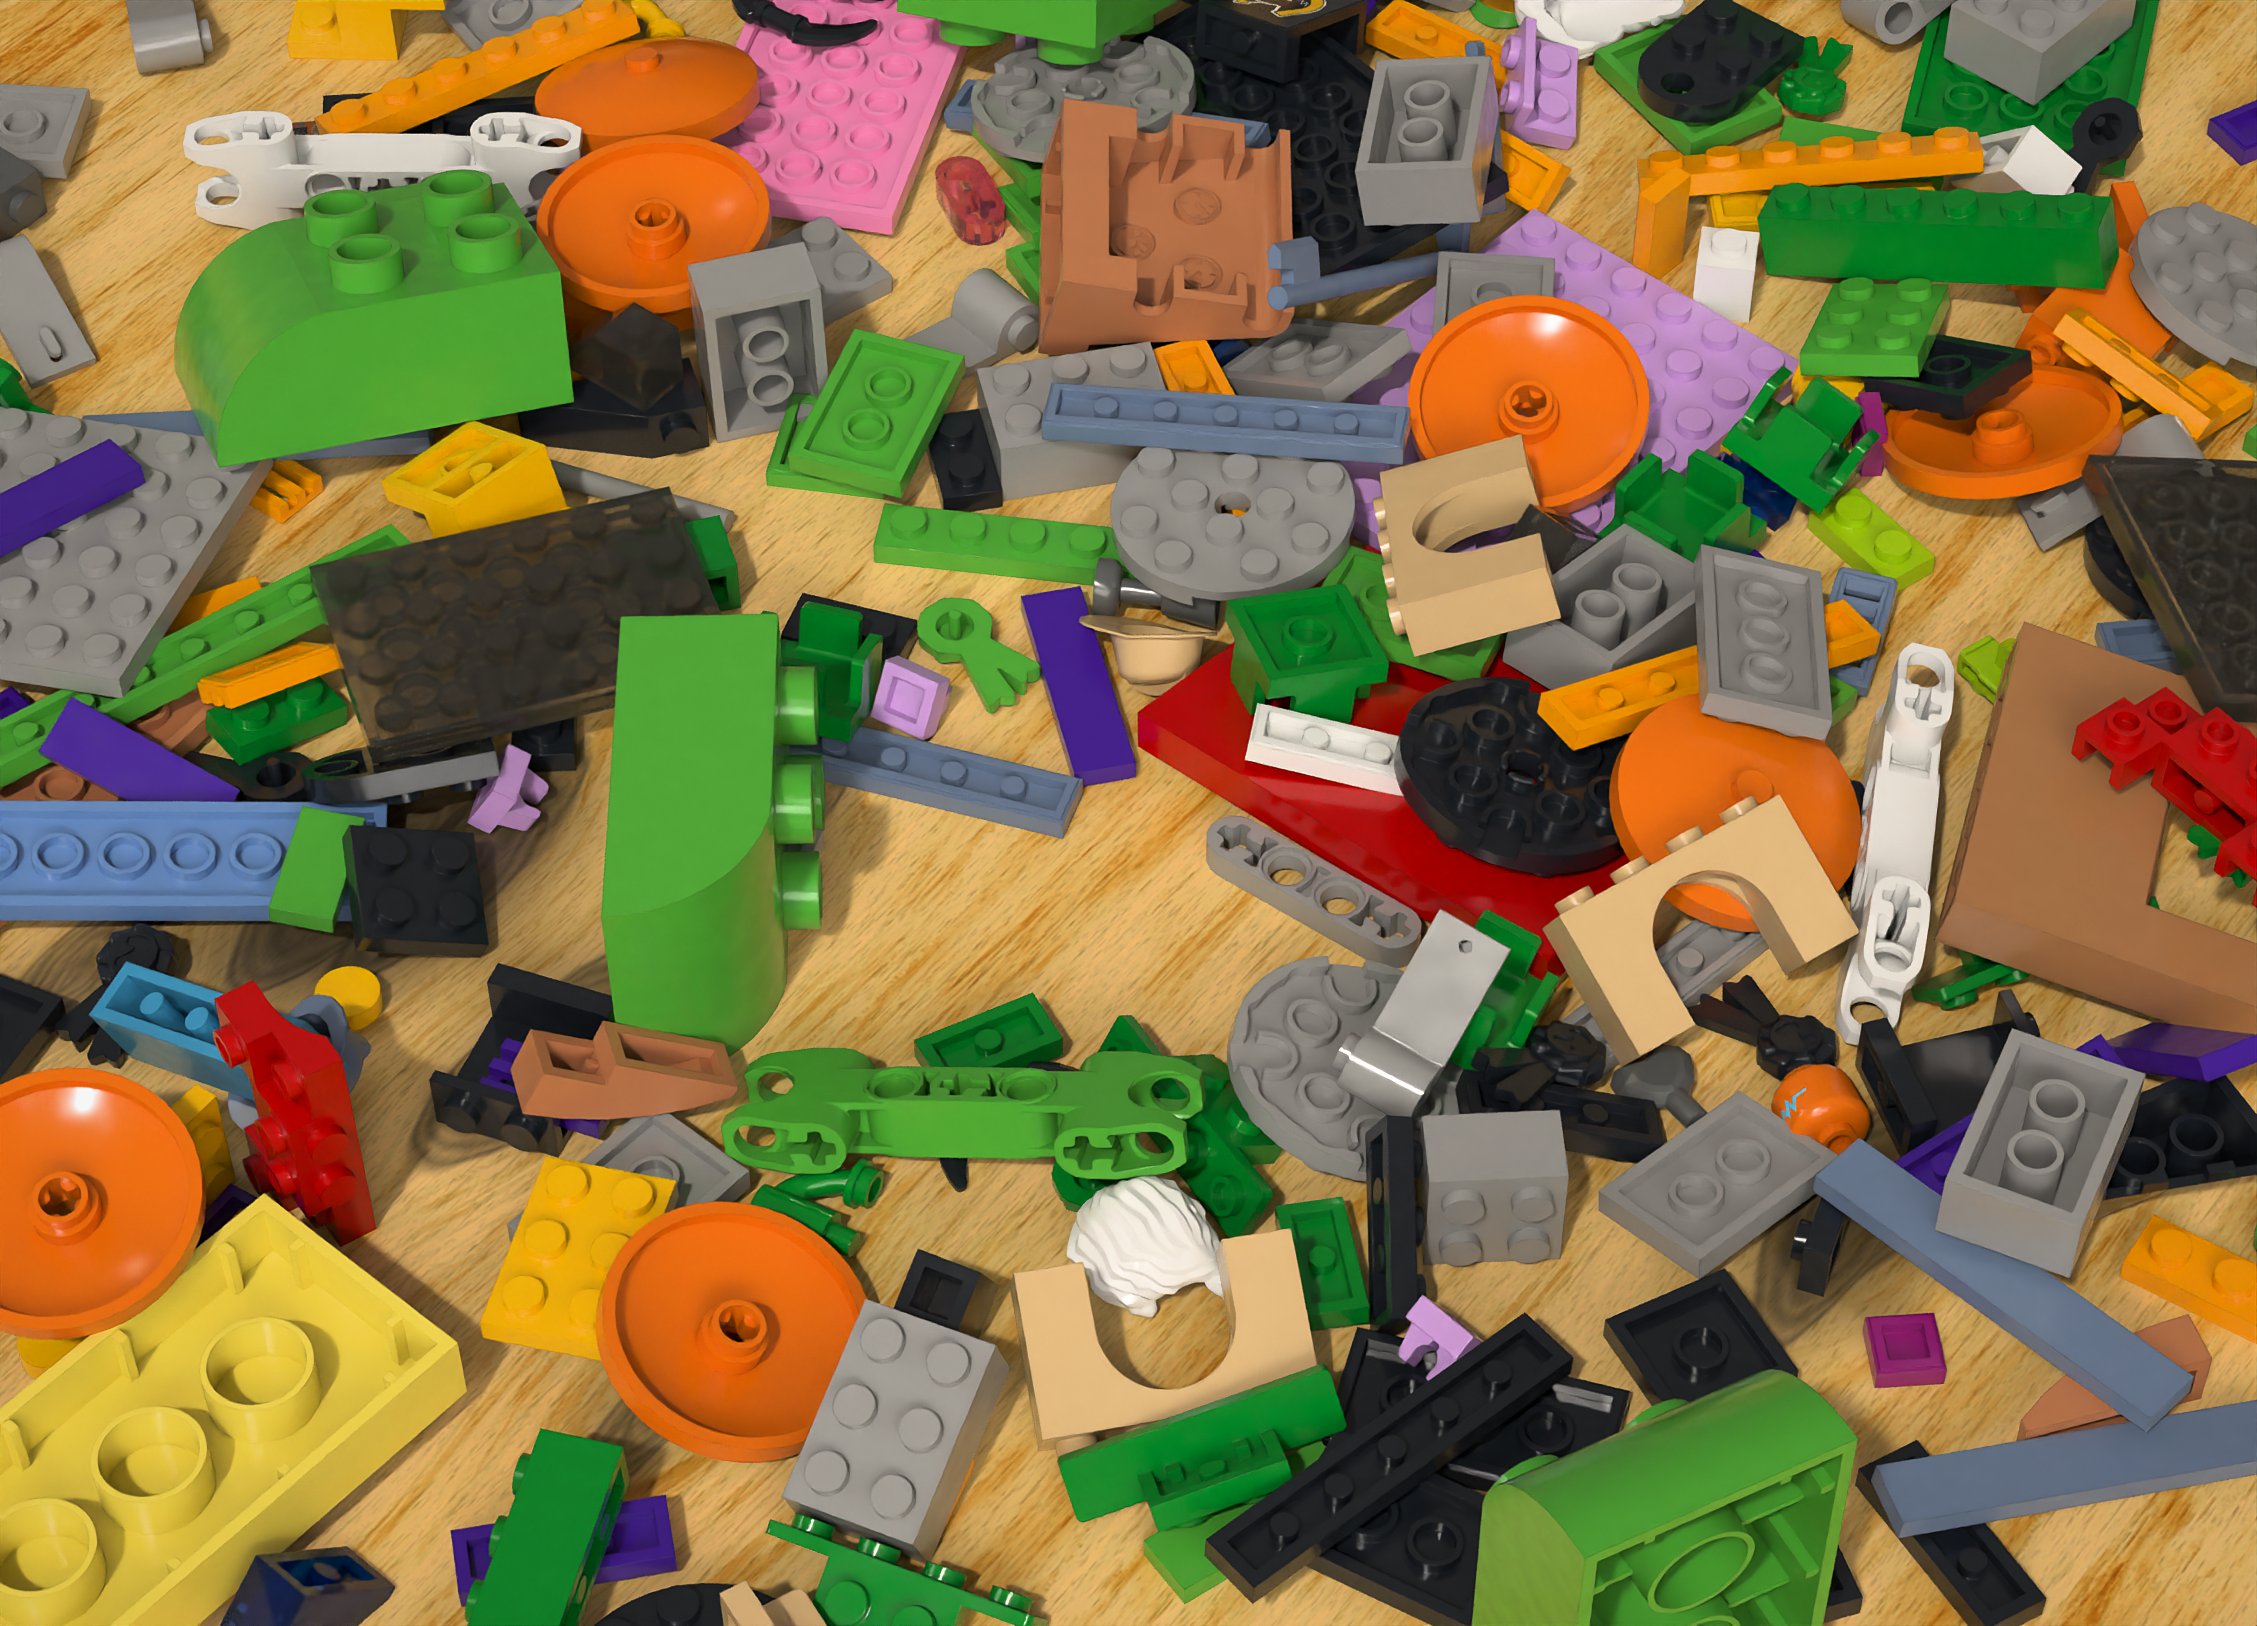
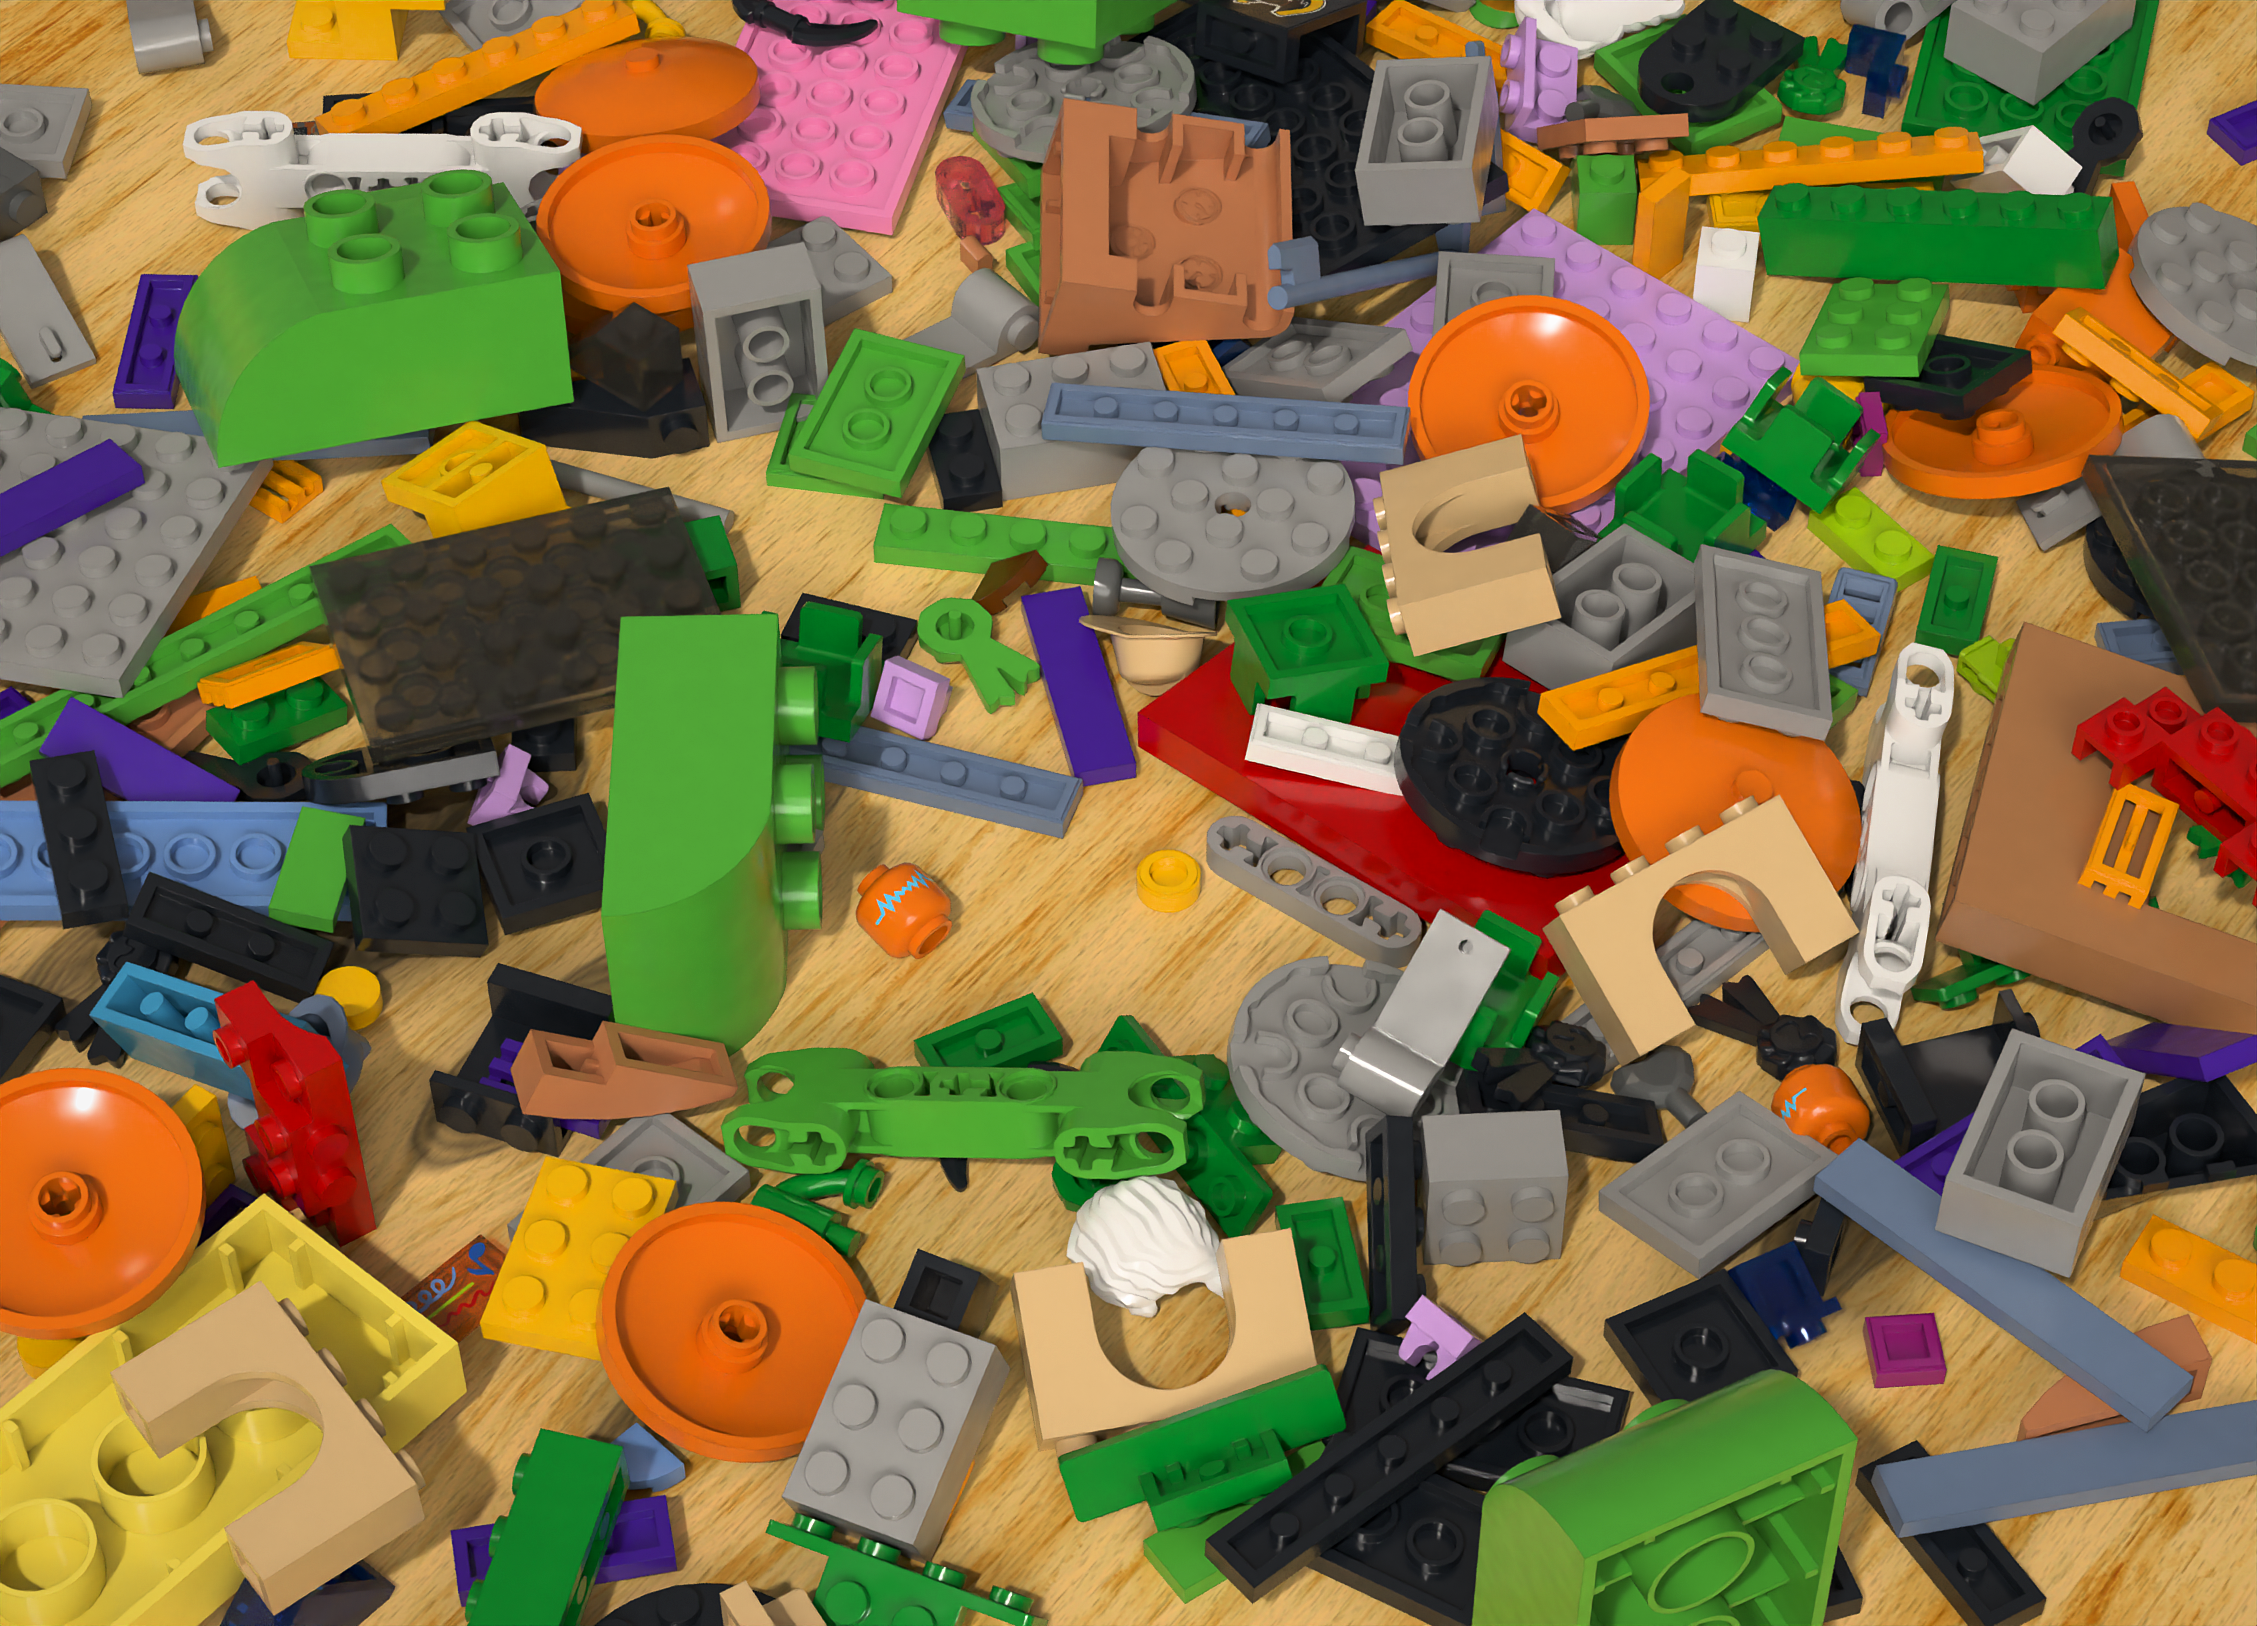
none -> black plate [29,750,129,929]
none -> tan arch [110,1281,426,1615]
none -> dark purple tile [112,274,199,409]
none -> black plate [122,871,334,1003]
none -> clear orange tile [401,1234,506,1343]
none -> black plate [466,793,606,935]
none -> medium blue tile [610,1422,686,1492]
none -> orange head [856,862,952,959]
none -> nougat piece [960,235,993,273]
none -> reddish brown tile [971,550,1048,616]
none -> yellow tile [1136,849,1201,913]
none -> nougat plate [1537,113,1689,160]
none -> dark grey rock [1565,85,1641,122]
none -> bright green slope [1570,154,1637,245]
none -> clear blue bracket [1727,1241,1842,1350]
none -> clear blue bracket [1845,24,1909,119]
none -> green plate [1914,545,1998,656]
none -> light orange tile [2078,784,2180,910]

